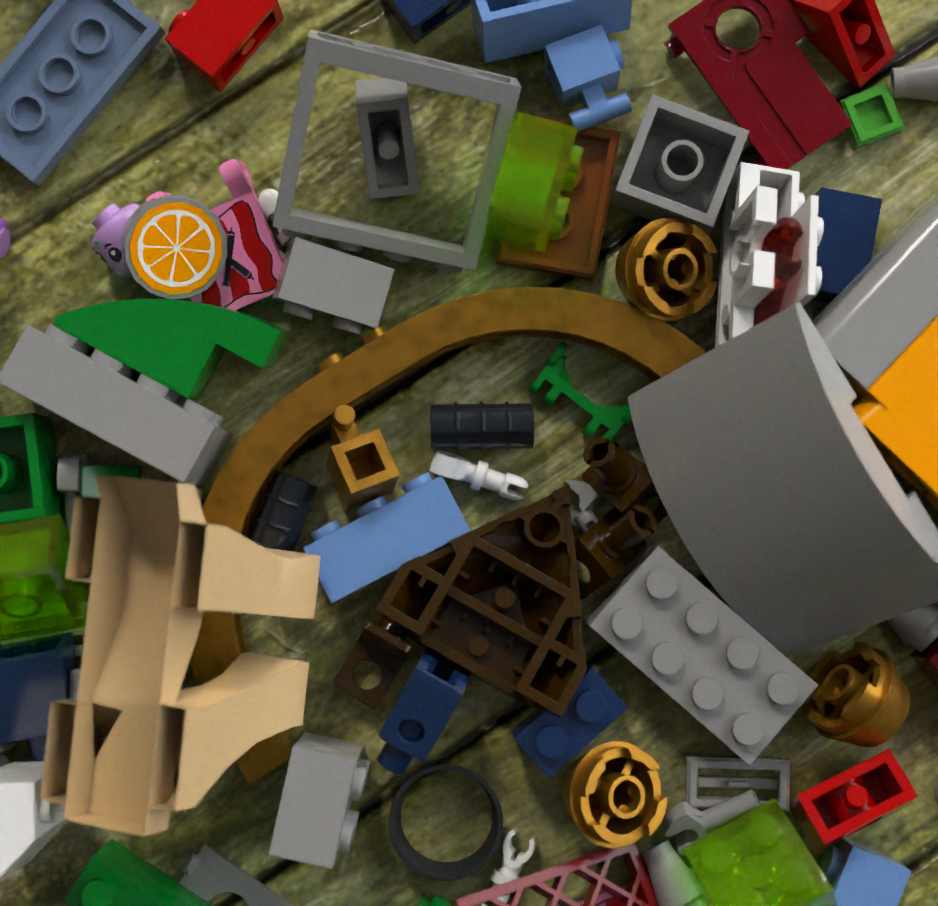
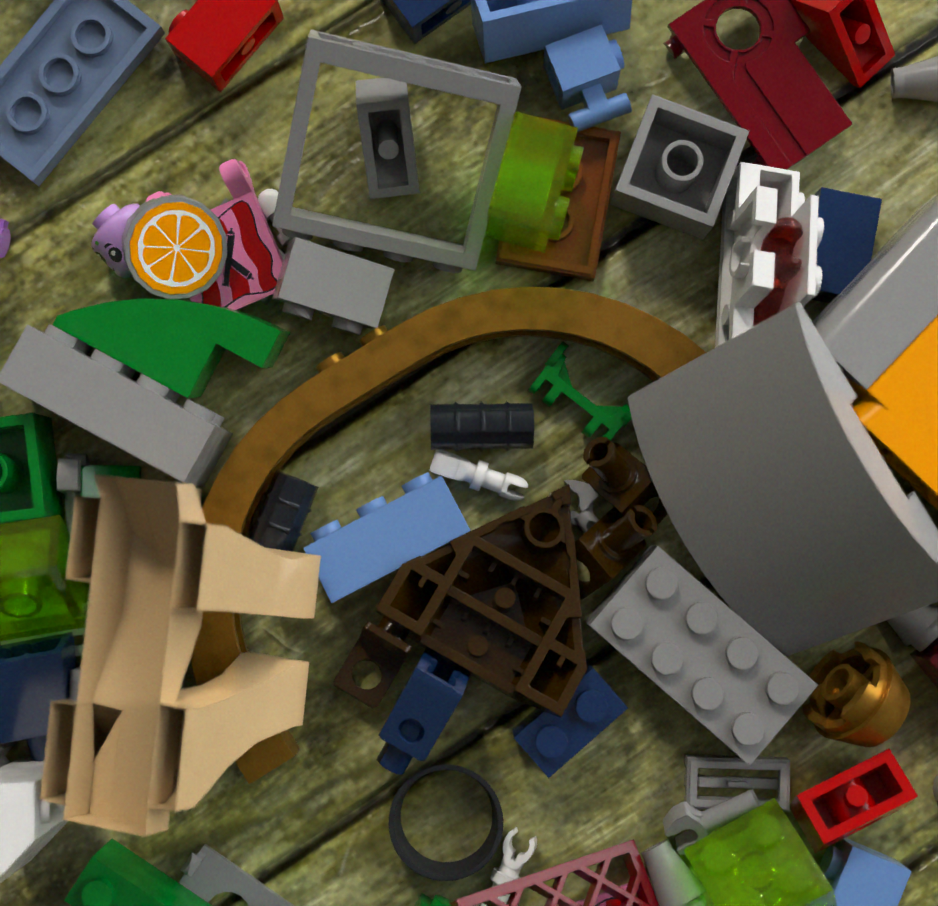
light grey brick [268,732,371,869] -> none
pearl gold brick [326,405,400,511] -> none
pearl gold cone [562,741,667,849] -> none
pearl gold cone [615,217,718,321] -> none
bright green tile [838,83,905,151] -> none

